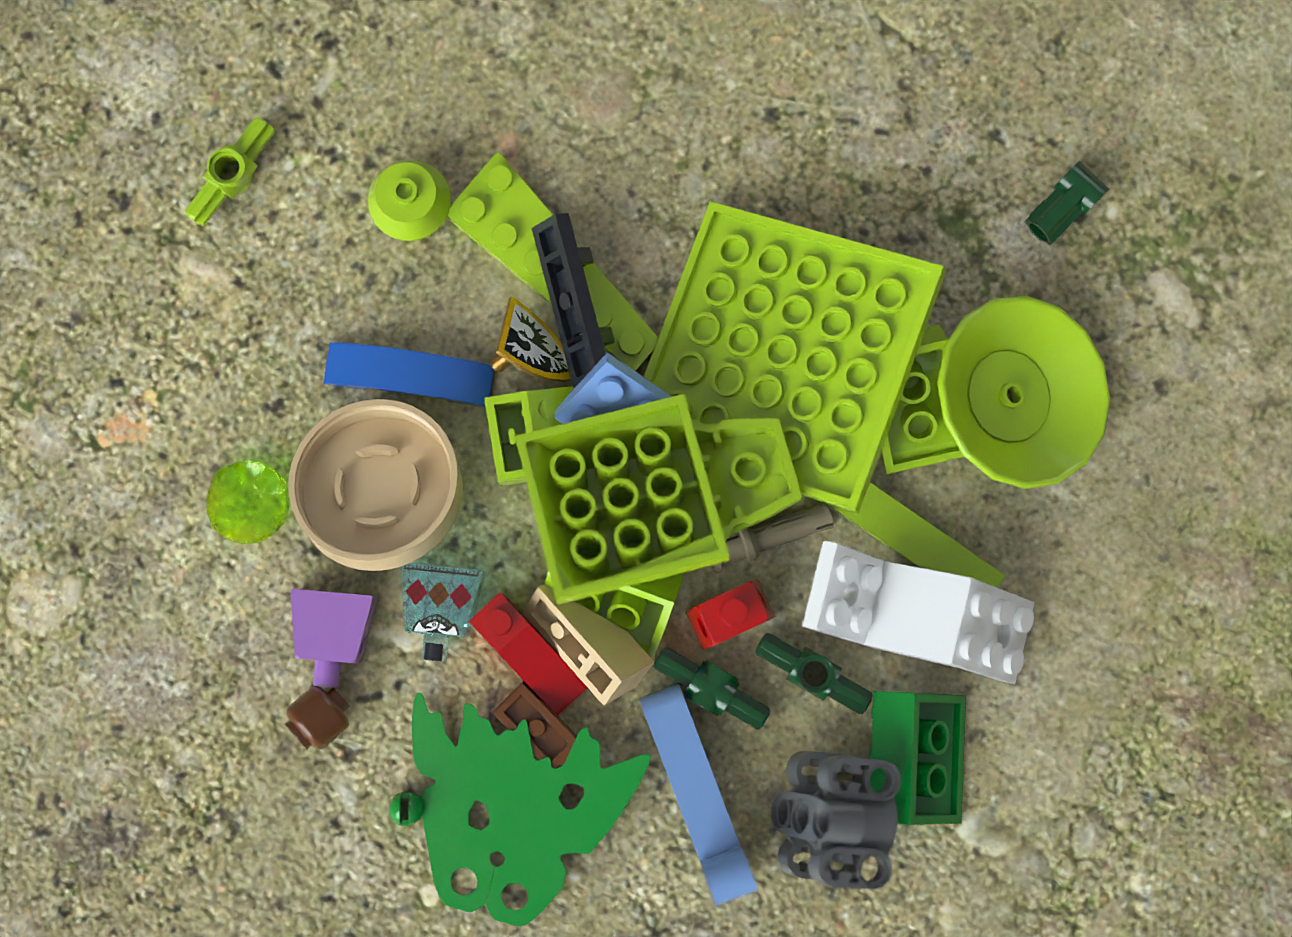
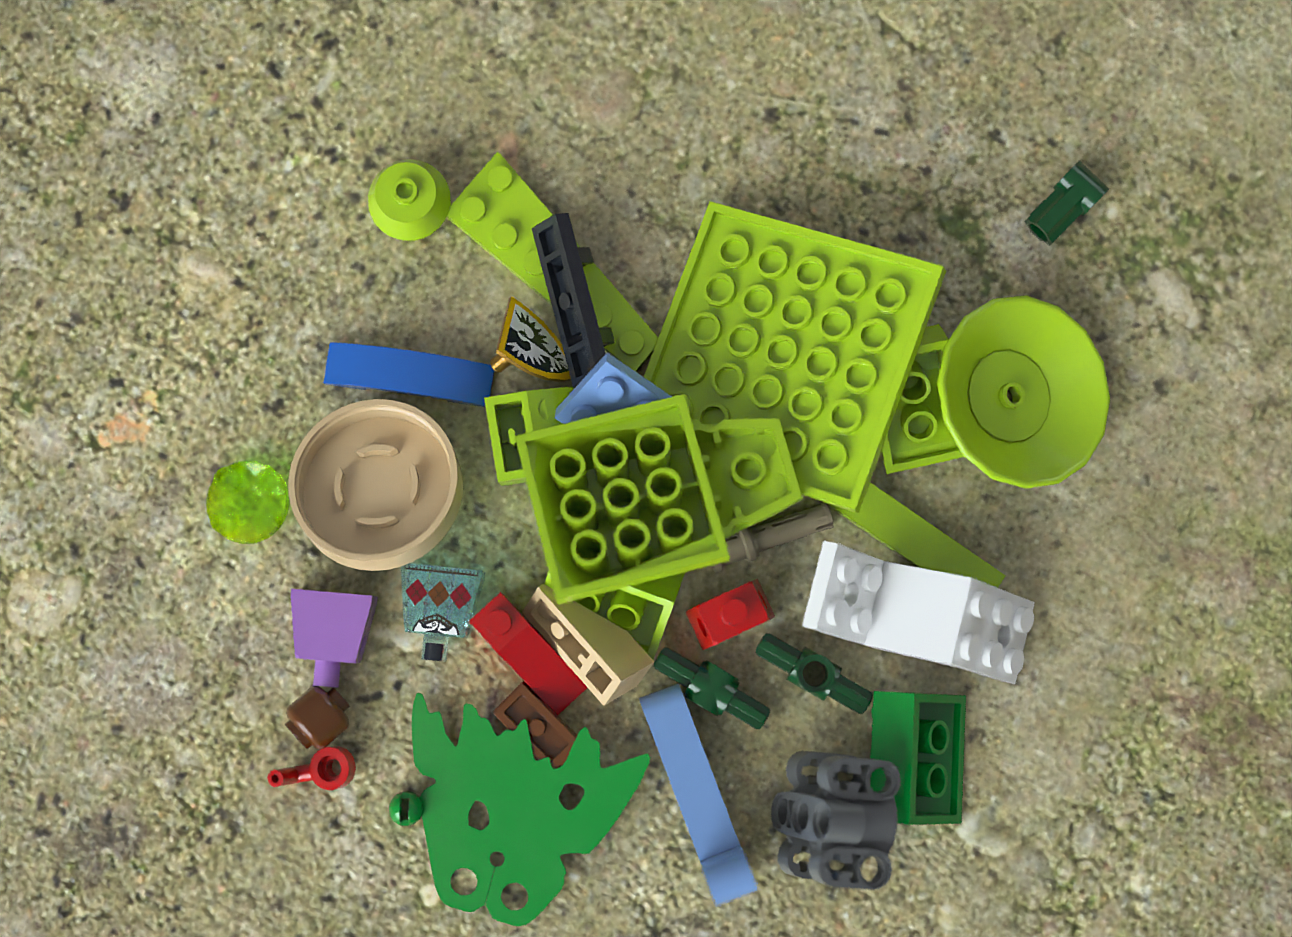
lime axle [185,117,275,226] -> none
none -> red plate [267,746,356,790]

